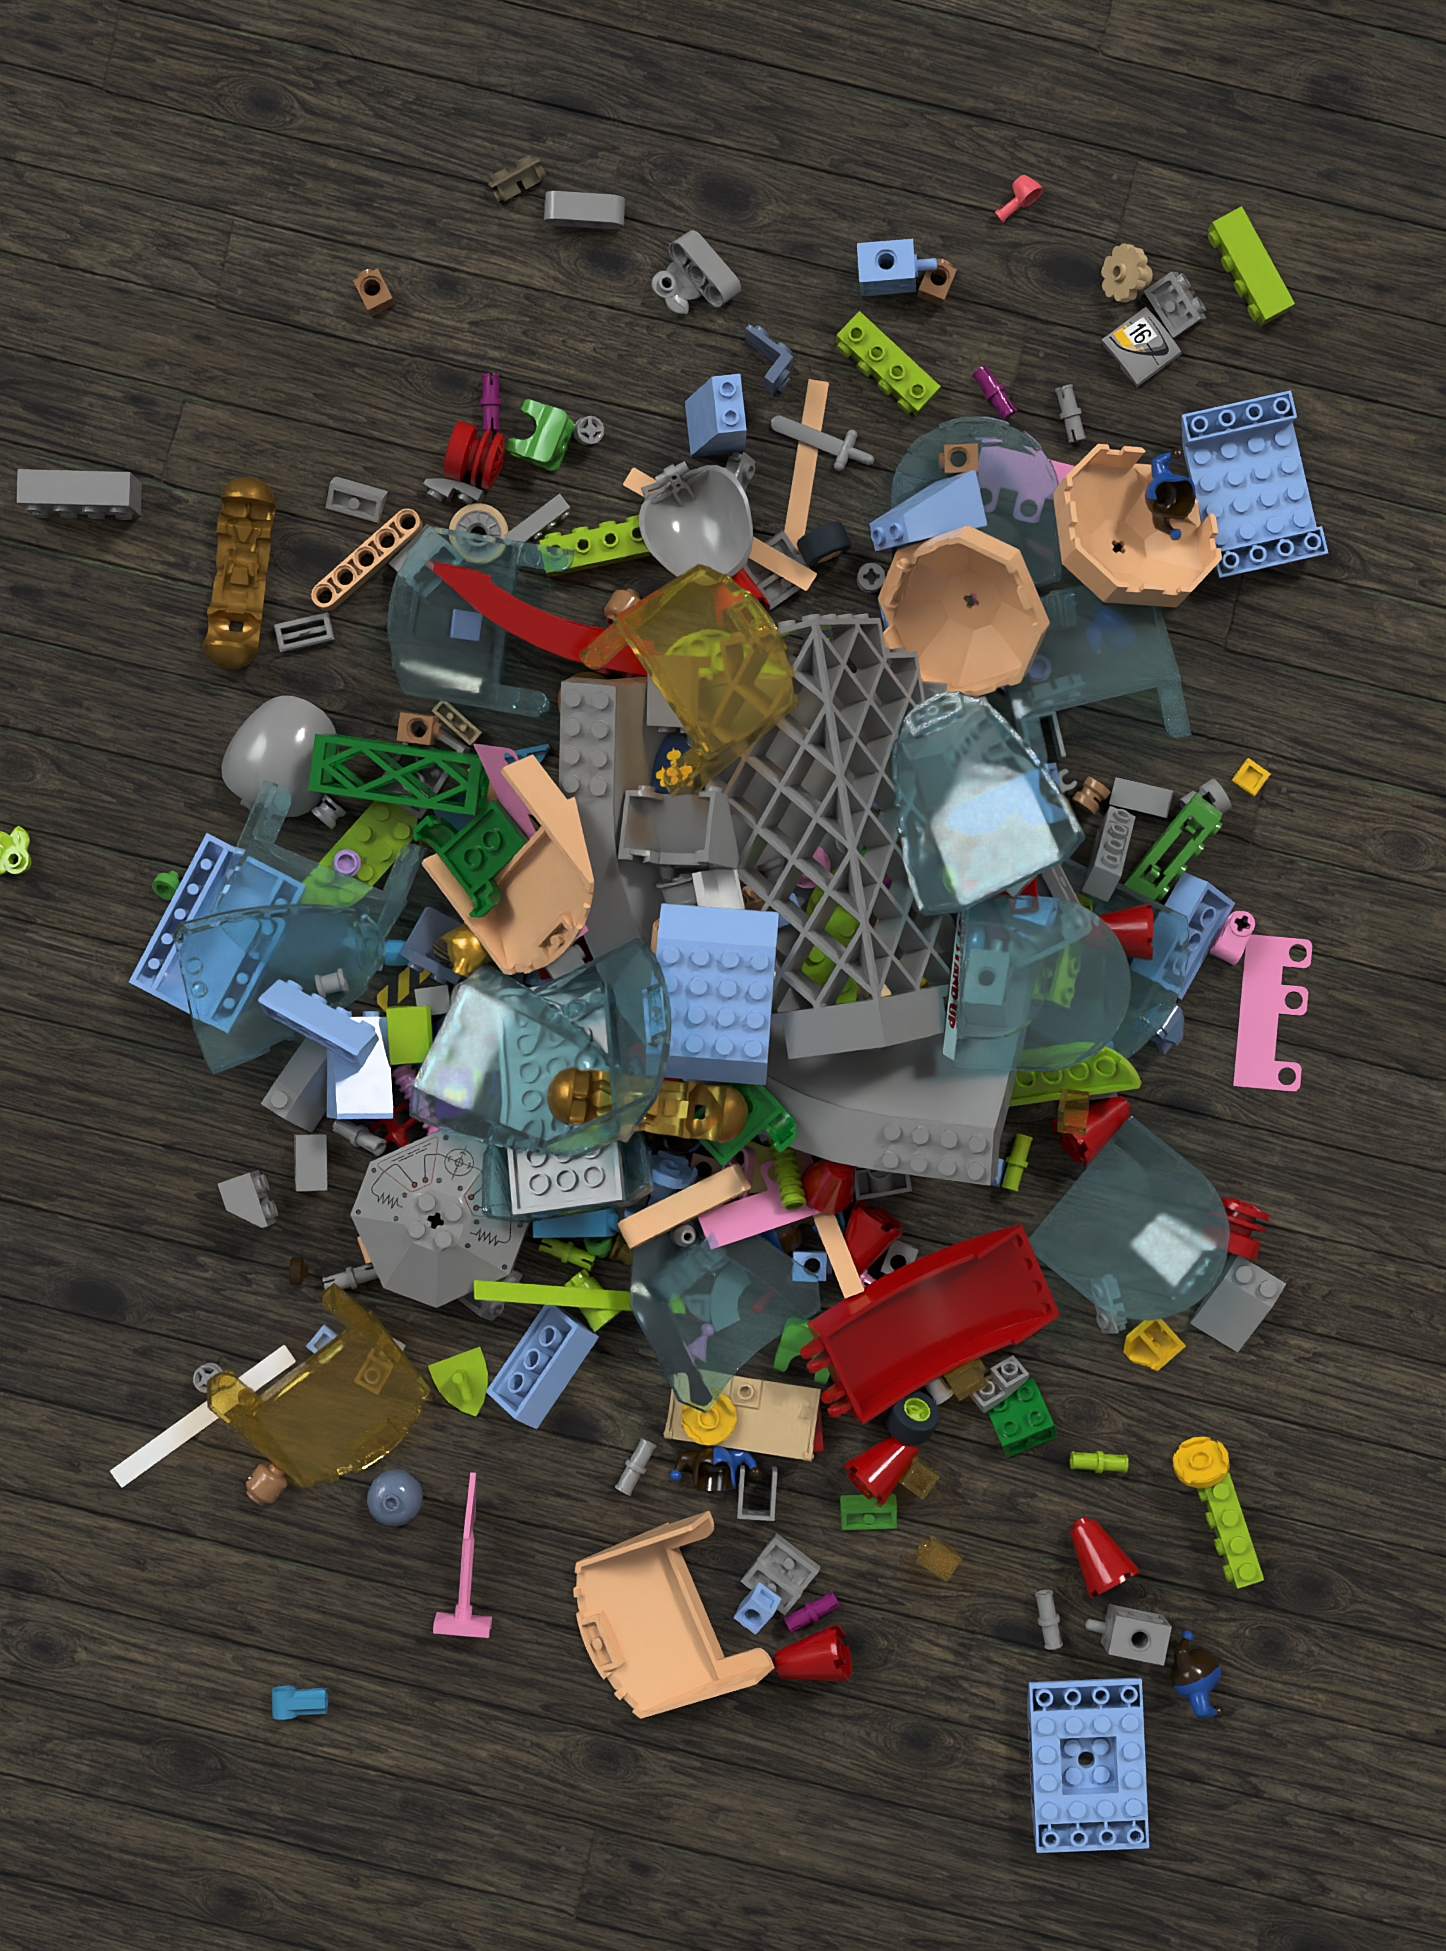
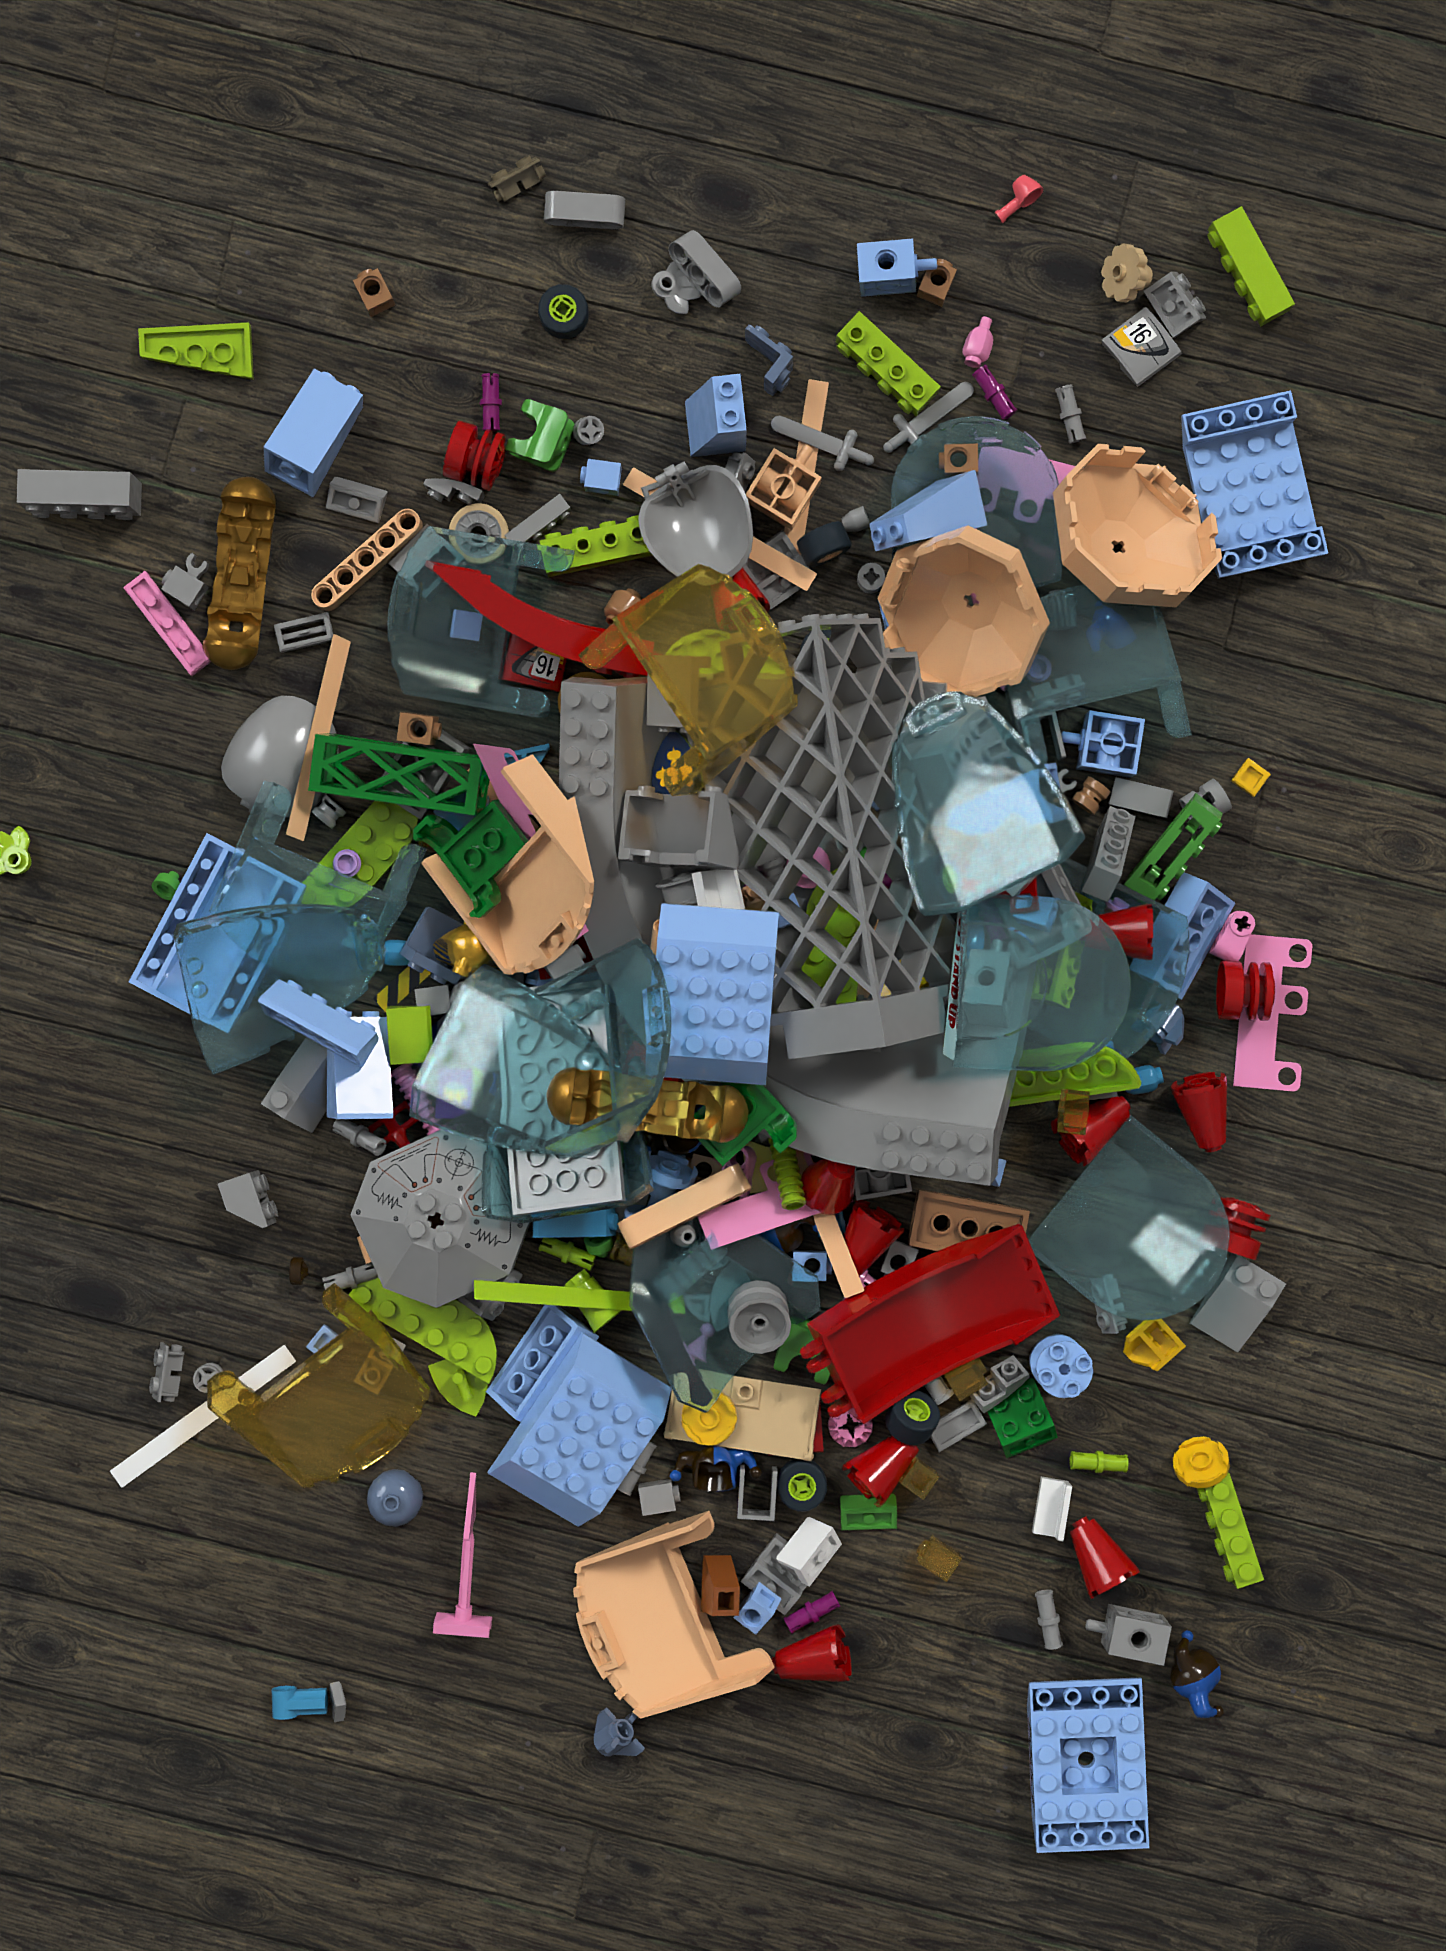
medium nougat head [246,1462,287,1506] -> none
light grey hinge [294,1134,327,1191] -> none
light grey bush [315,968,349,999] -> none
tan piece [432,698,484,746] -> none
lime pin [1001,1133,1033,1192] -> none
dark brown piece [1145,448,1196,540] -> none
none -> bright pink tile [123,571,211,676]
none -> lime wing [138,322,254,380]
none -> light grey hinge [149,1342,184,1402]
none -> light grey brick [161,553,209,611]
none -> light blue slope [264,369,363,497]
none -> light nougat sticker [286,634,351,841]
none -> light grey tile [330,1681,346,1722]
none -> lime plate [345,1278,497,1384]
none -> light blue slope [488,1332,672,1527]
none -> slope [501,633,567,692]
none -> black wheel [538,284,589,339]
none -> light blue brick [580,459,622,496]
none -> sand blue brick [594,1707,645,1756]
none -> light grey brick [638,1479,681,1516]
none -> dark orange slope [701,1555,740,1616]
none -> light grey wheel [727,1280,791,1354]
none -> light nougat piece [746,445,822,530]
none -> white panel [776,1517,842,1587]
none -> black wheel [777,1459,827,1511]
none -> bright pink gear [828,1411,873,1447]
none -> light grey hose [841,506,870,532]
none -> light grey sword [883,382,974,453]
none -> medium nougat brick [907,1188,1030,1251]
none -> light grey tile [931,1399,987,1452]
none -> bright pink plant [962,317,993,368]
none -> light blue piece [1029,1334,1093,1398]
none -> white panel [1032,1476,1072,1542]
none -> light blue piece [1061,710,1145,778]
none -> lavender plate [1104,897,1130,913]
none -> dark azure plant [1125,1065,1164,1094]
none -> red cone [1171,1072,1227,1152]
none -> red wheel [1216,961,1275,1021]

